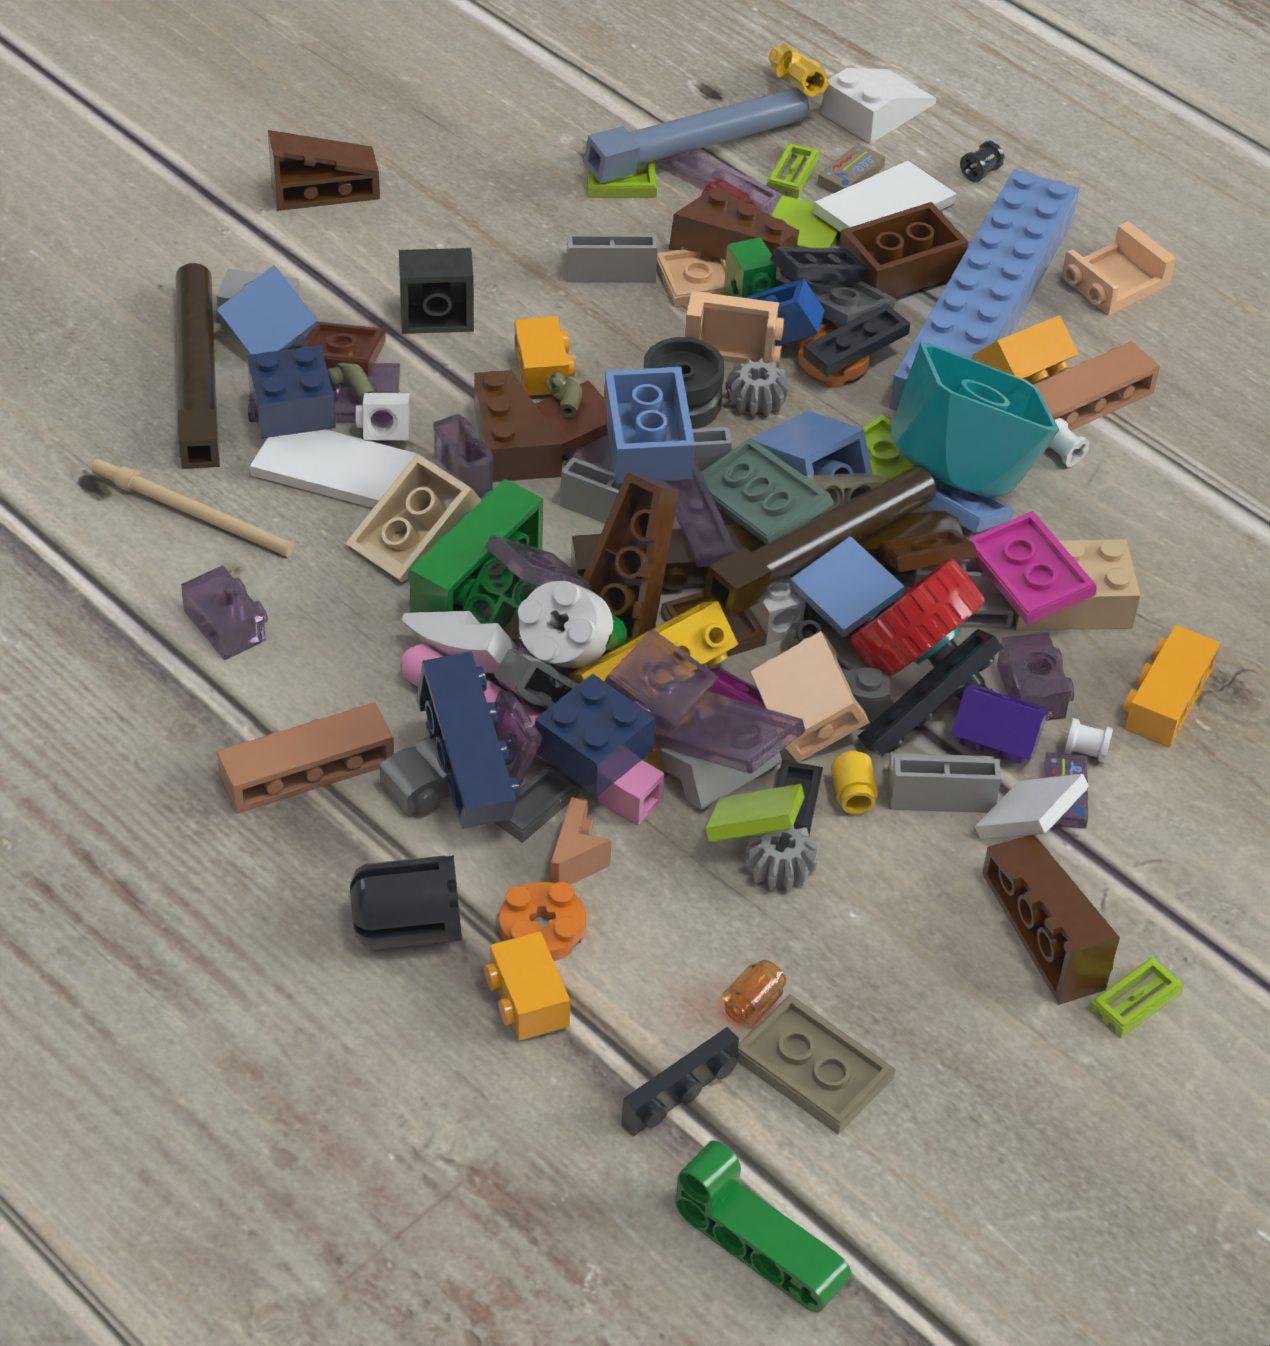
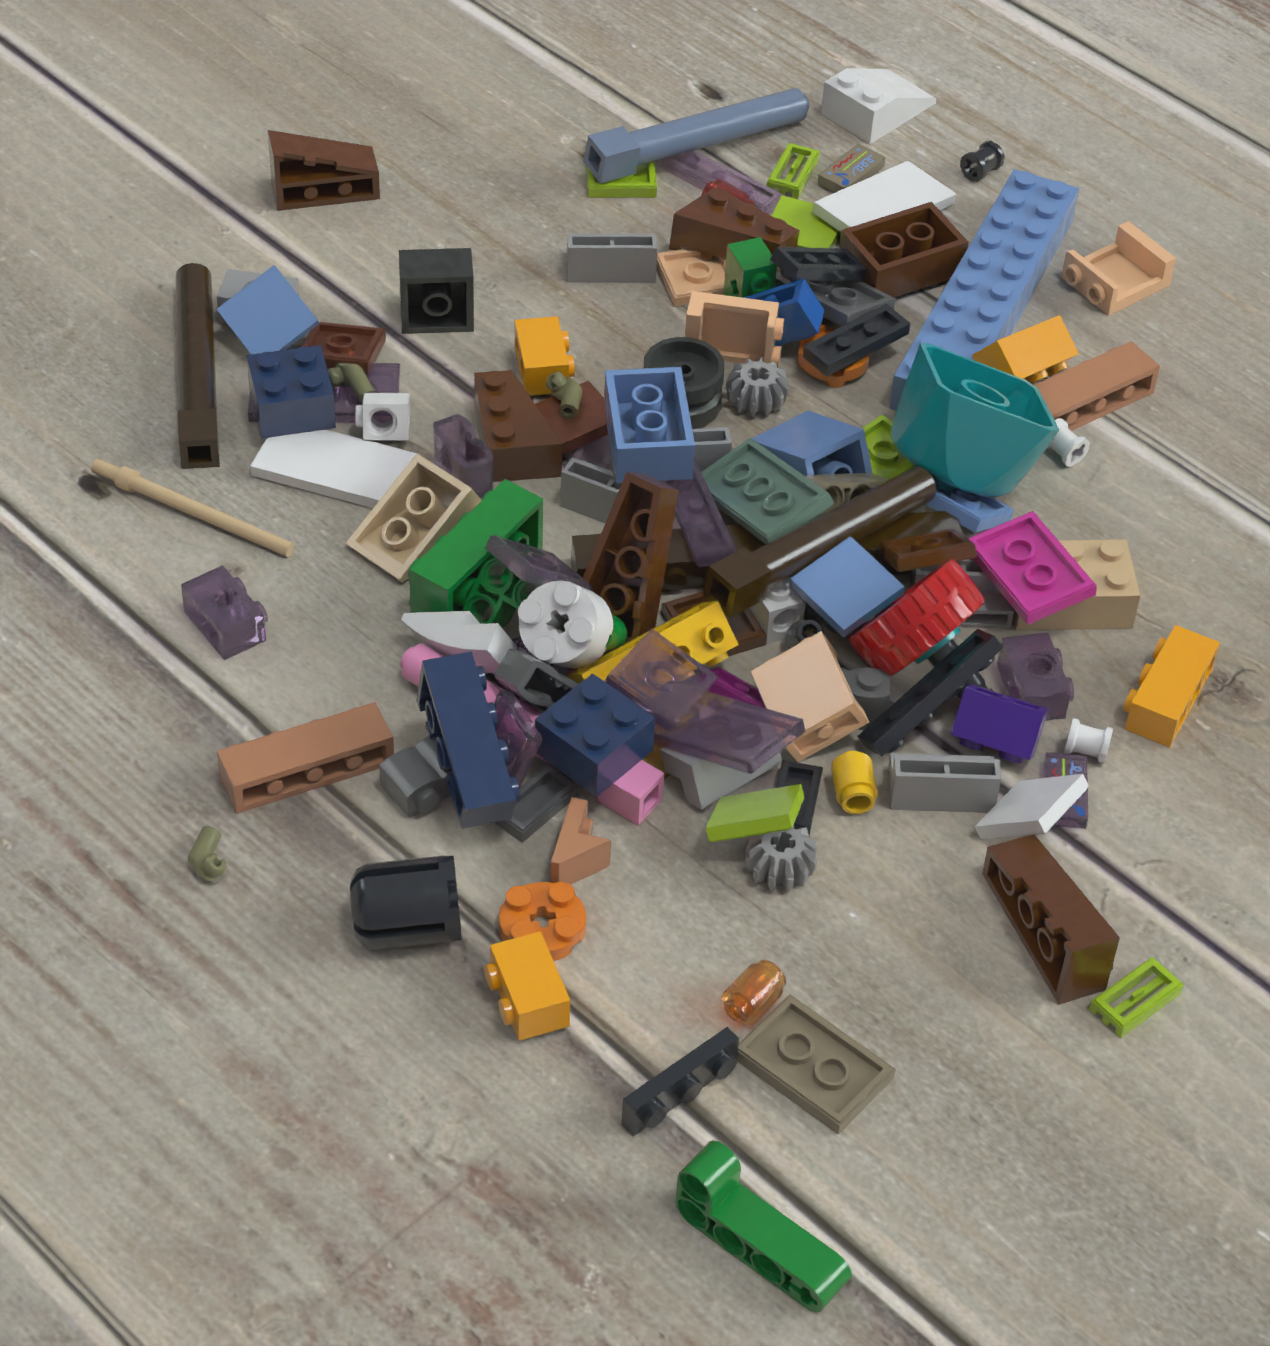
yellow piece [767,43,829,97] -> none
none -> olive arm [188,826,226,882]

